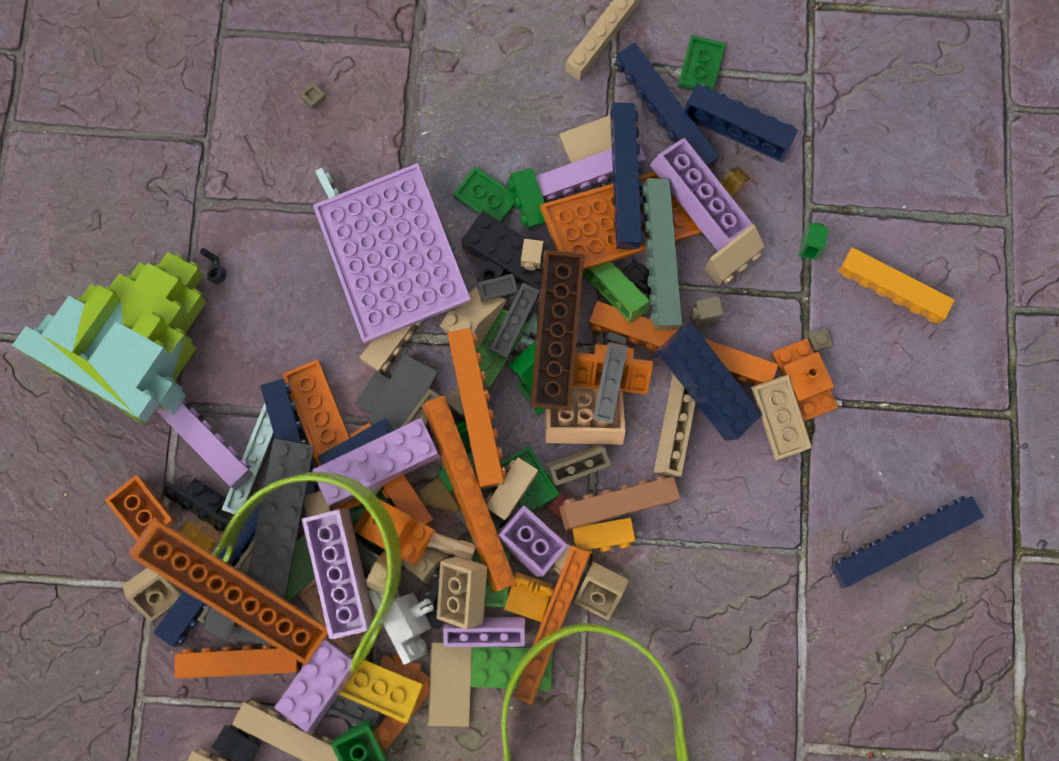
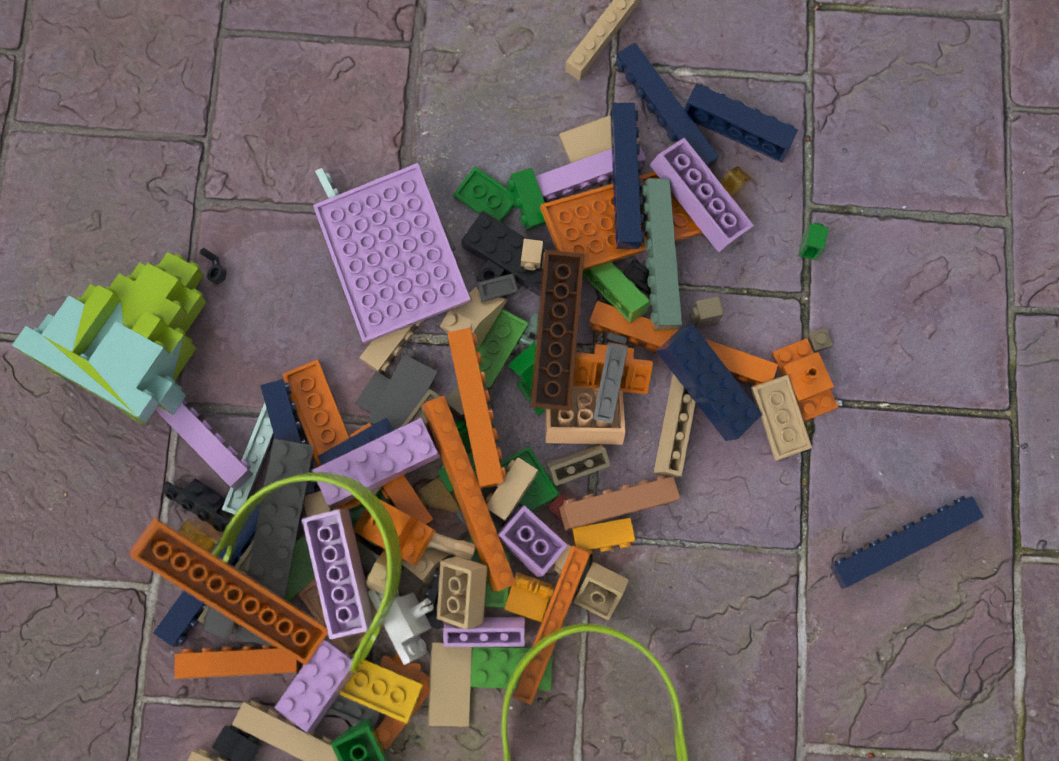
orange brick [105,475,178,541] -> none
tan slope [122,568,181,622] -> none
dark tan plate [299,83,326,109] -> none
dark grey plate [490,283,540,359] -> none
green tile [677,35,726,91] -> none
tan slope [704,224,765,286] -> none
light orange brick [838,247,955,324] -> none

